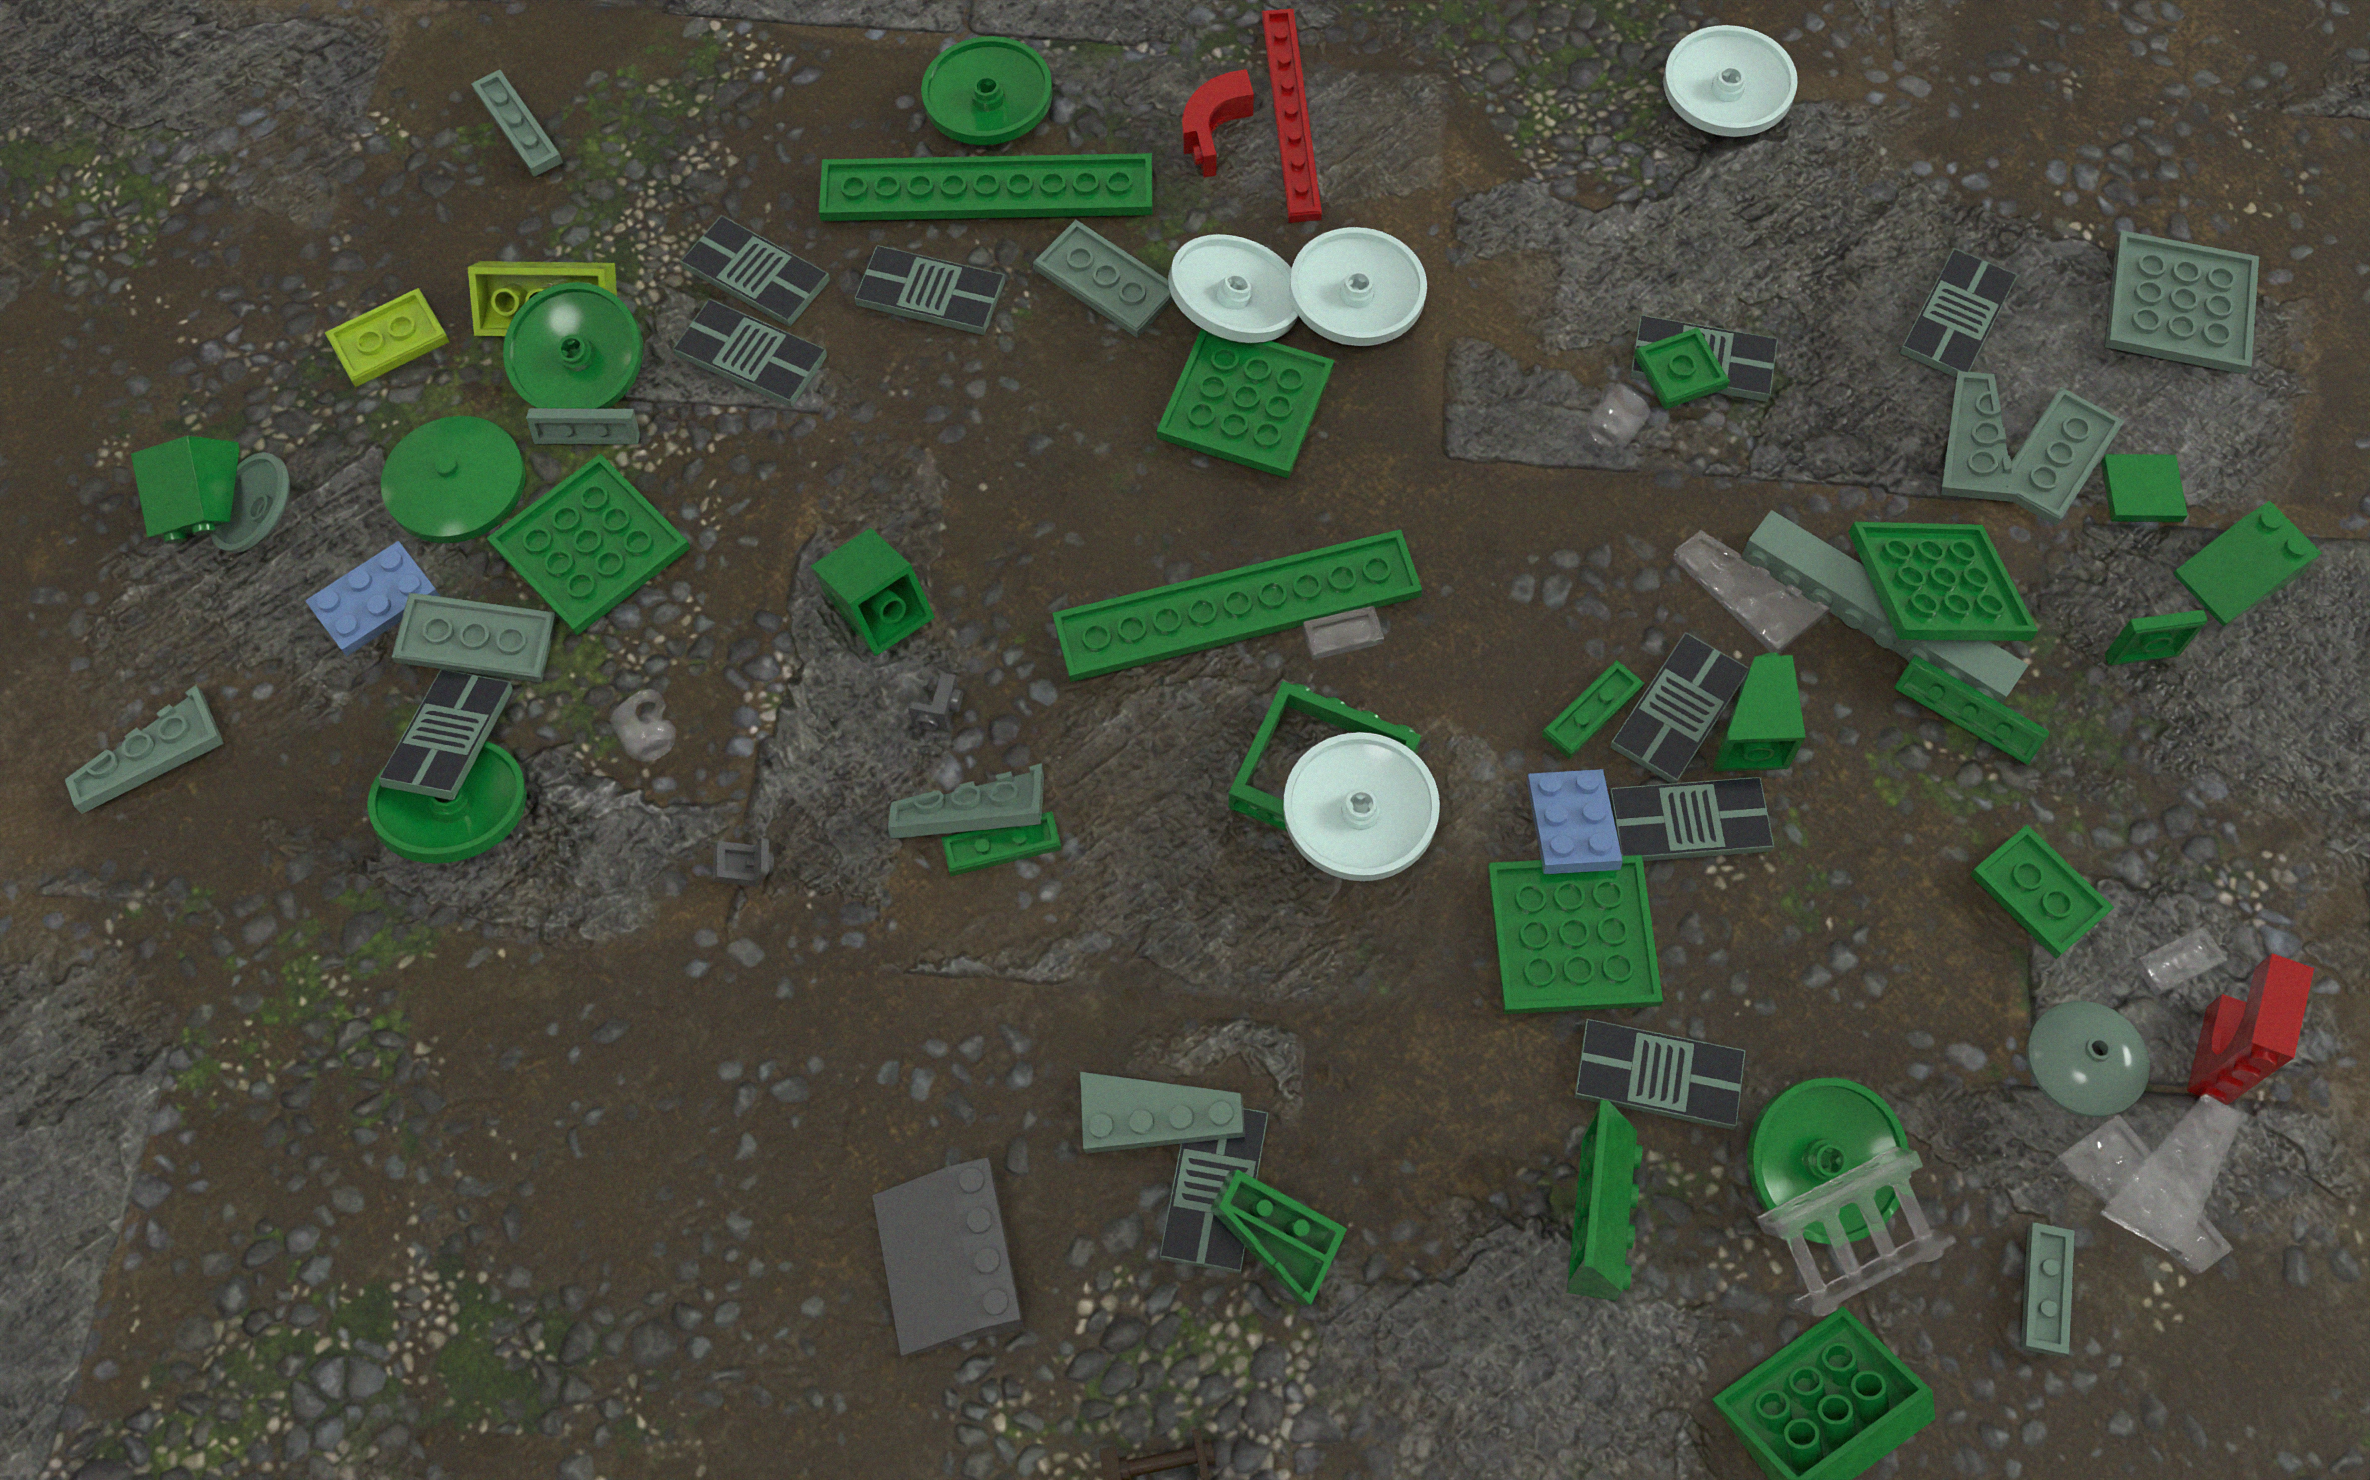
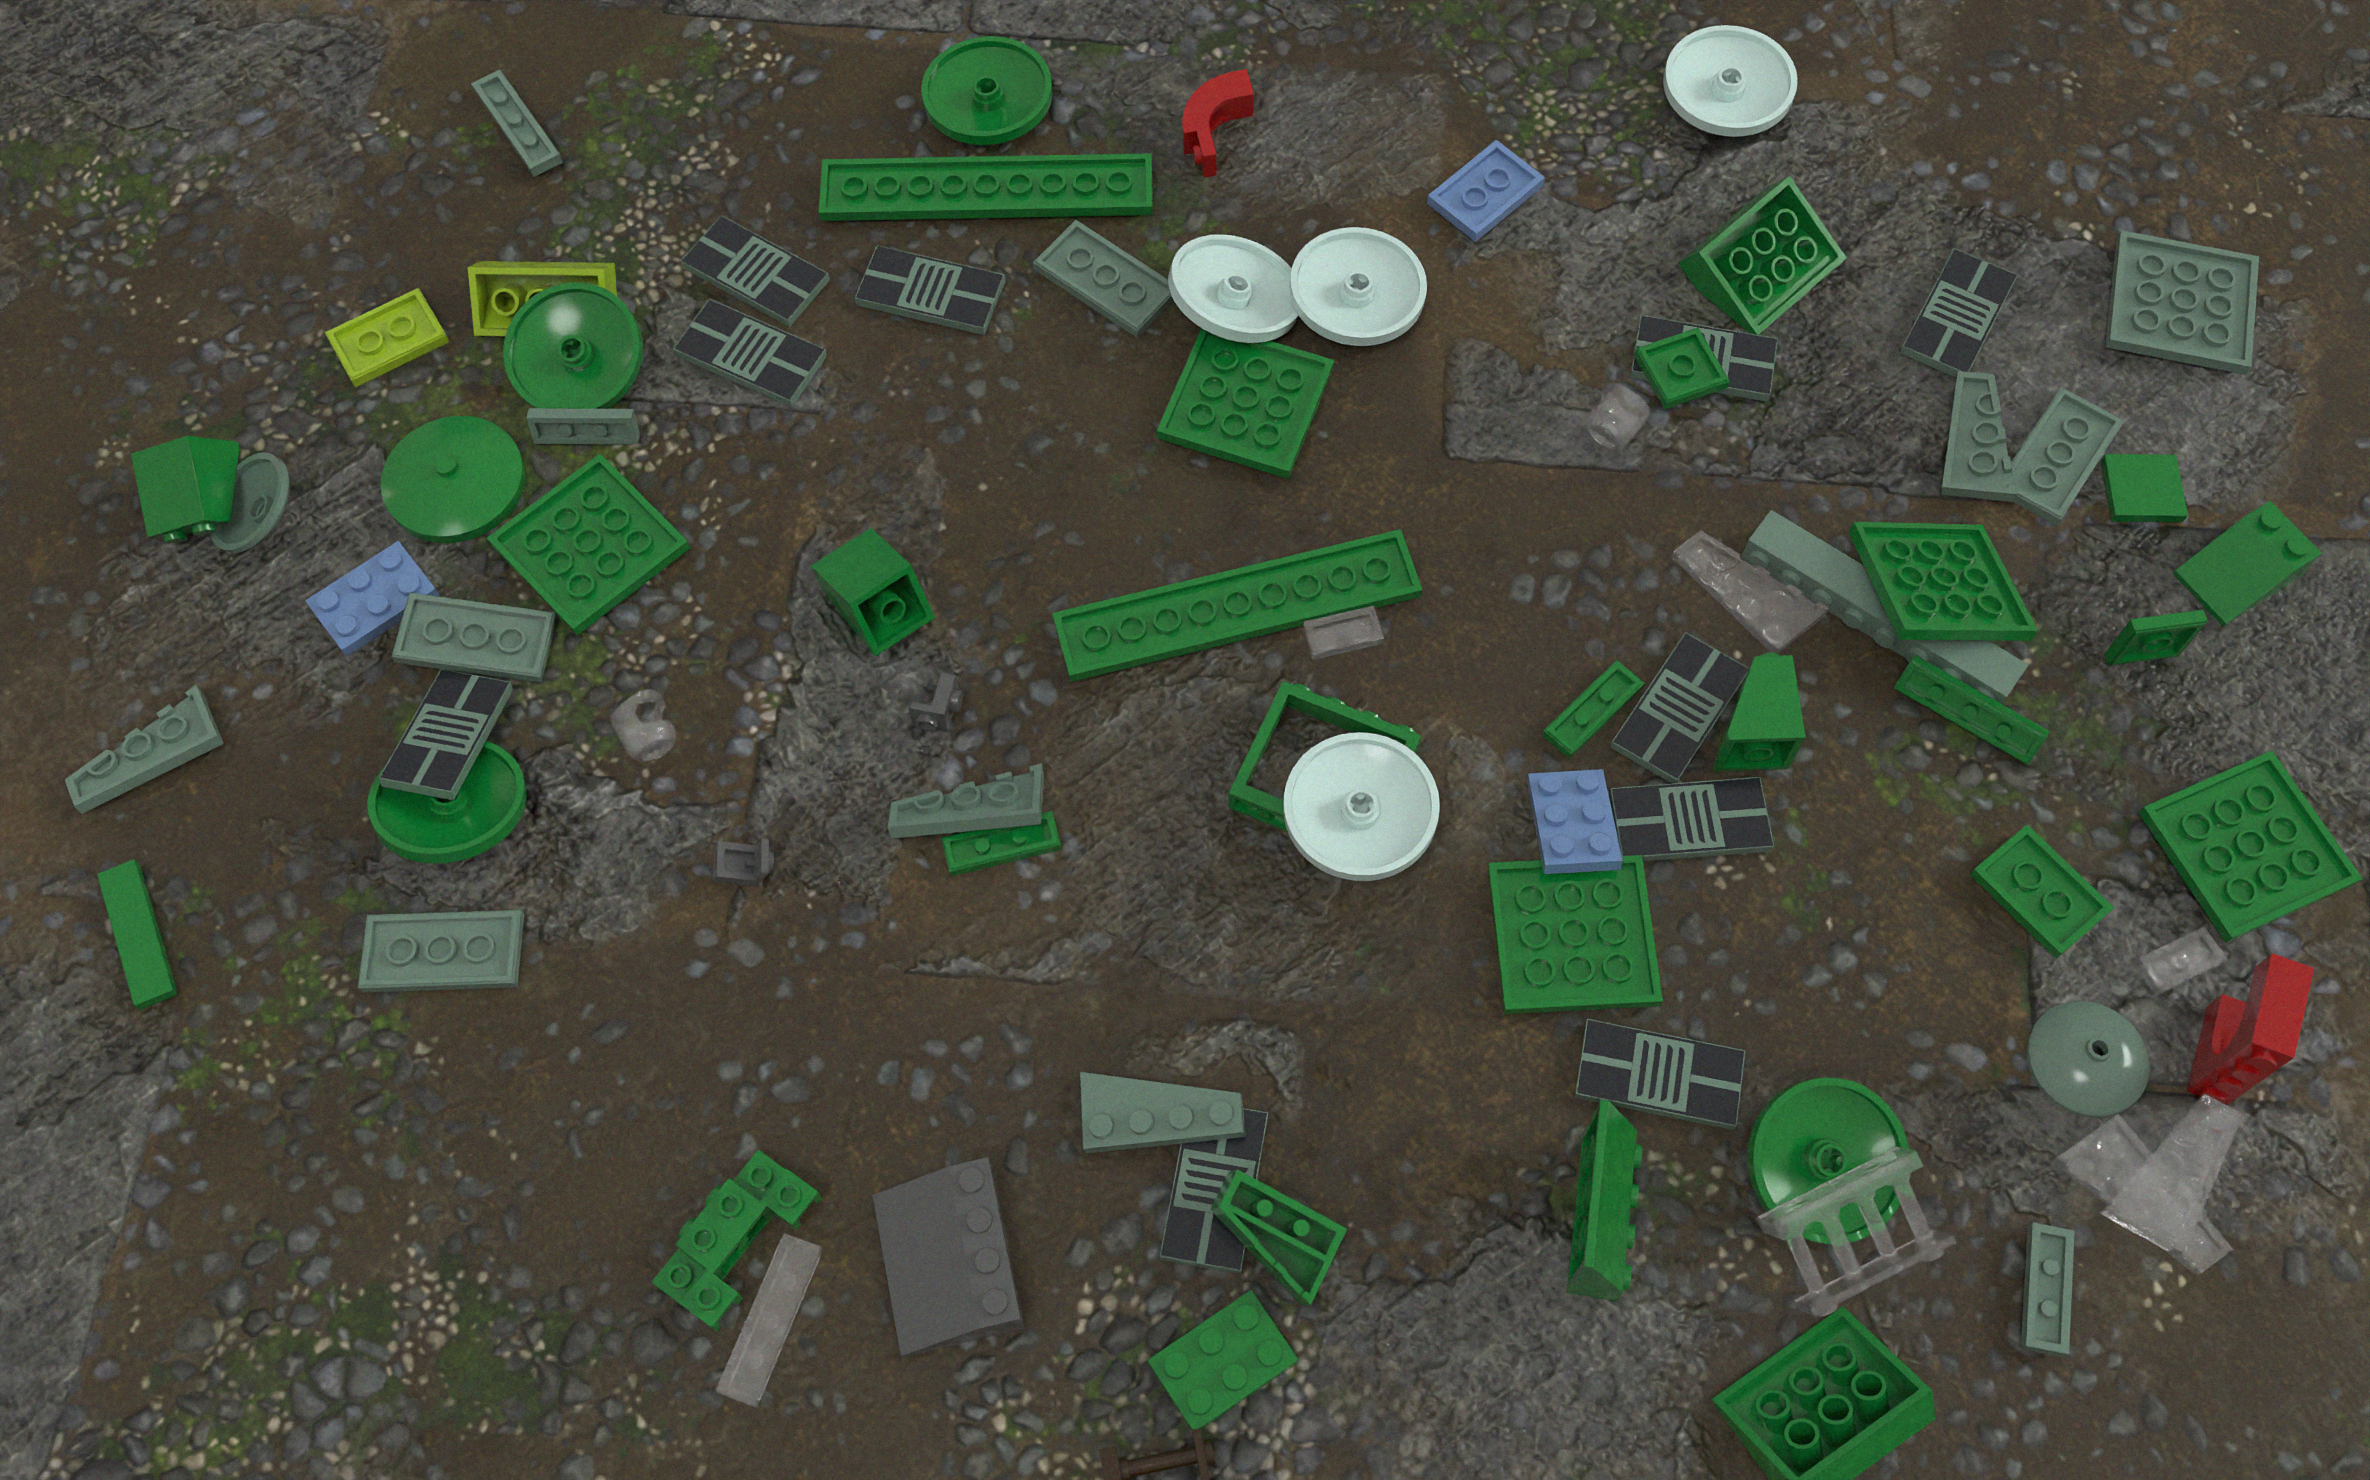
red tile [1262,8,1322,223] -> none
none -> green tile [97,859,178,1010]
none -> sand green tile [358,910,524,993]
none -> green bracket [652,1150,822,1333]
none -> clear tile [715,1233,823,1408]
none -> green plate [1147,1290,1299,1431]
none -> medium blue plate [1427,140,1545,242]
none -> green slope [1678,176,1847,335]
none -> green plate [2138,751,2363,943]

